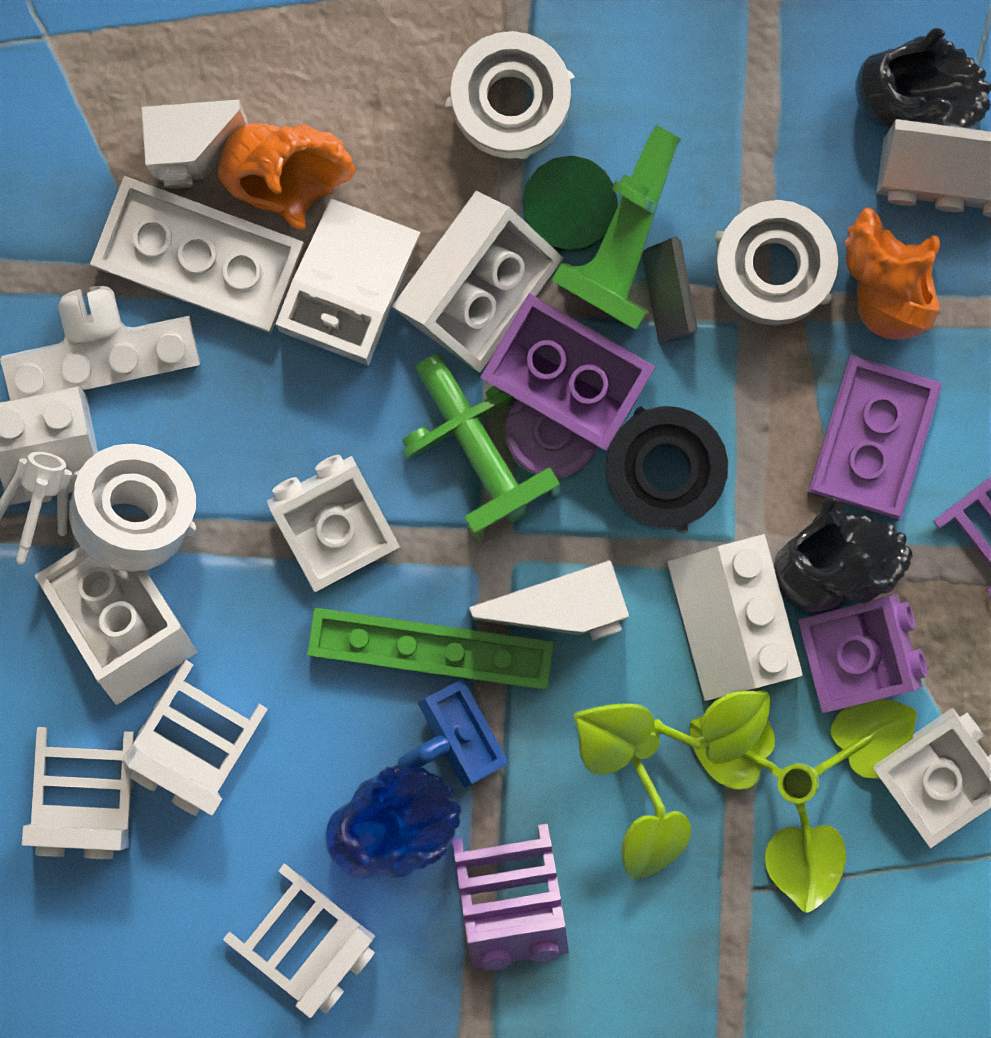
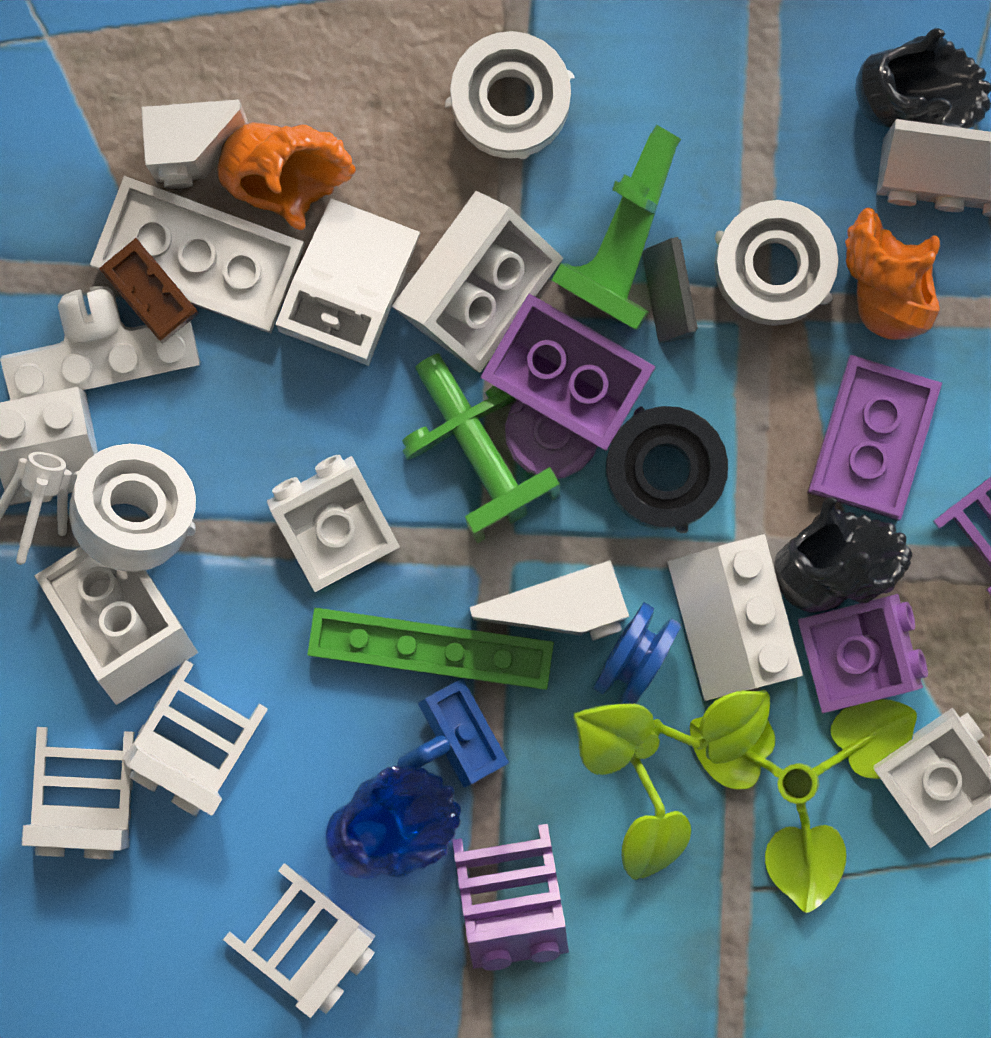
dark green tile [522,155,618,252] -> none
none -> reddish brown plate [99,238,199,344]
none -> blue wheel [592,602,682,704]

